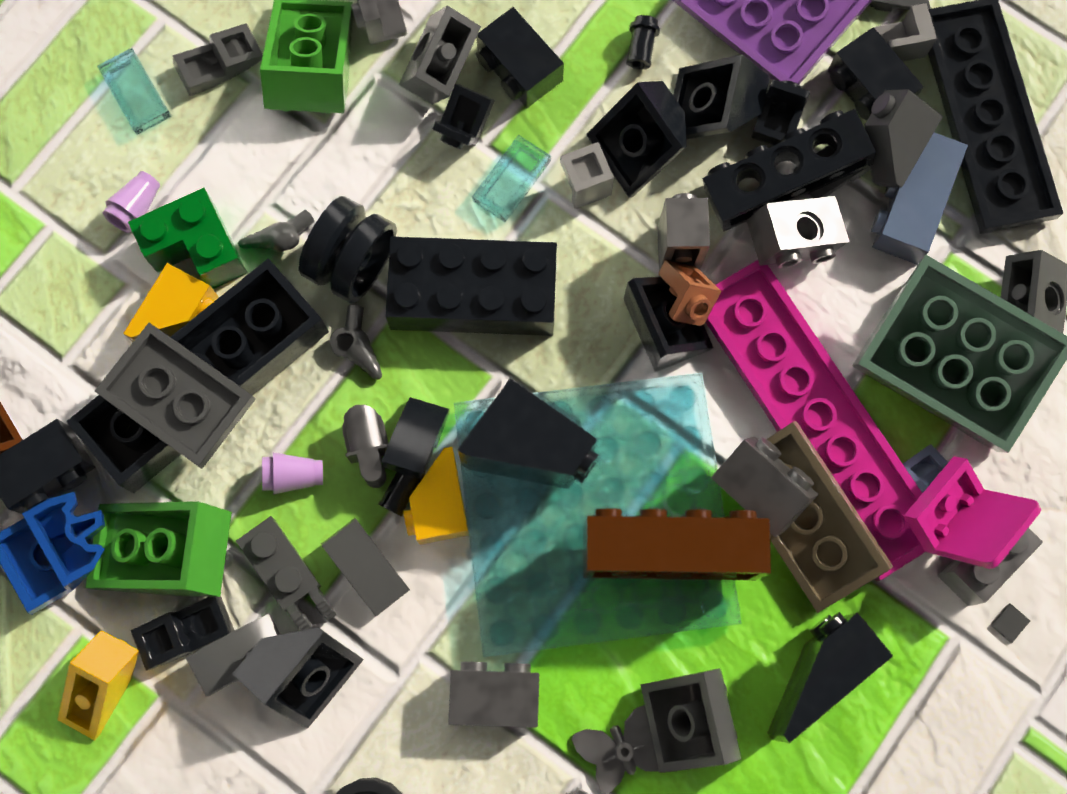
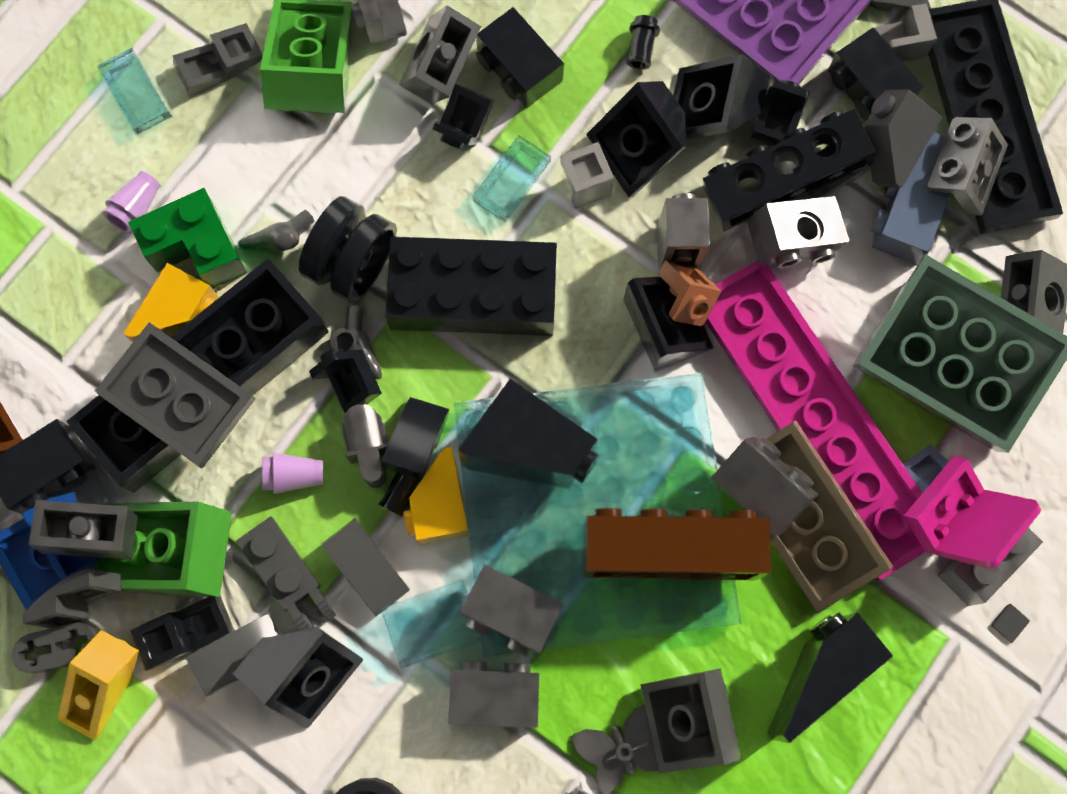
none -> dark grey beam [12,623,98,673]
none -> dark grey slope [23,568,121,628]
none -> flat silver brick [29,500,137,560]
none -> black bracket [309,347,382,414]
none -> clear light blue plate [380,579,483,669]
none -> flat silver brick [460,564,564,658]
none -> flat silver bracket [928,117,1008,215]

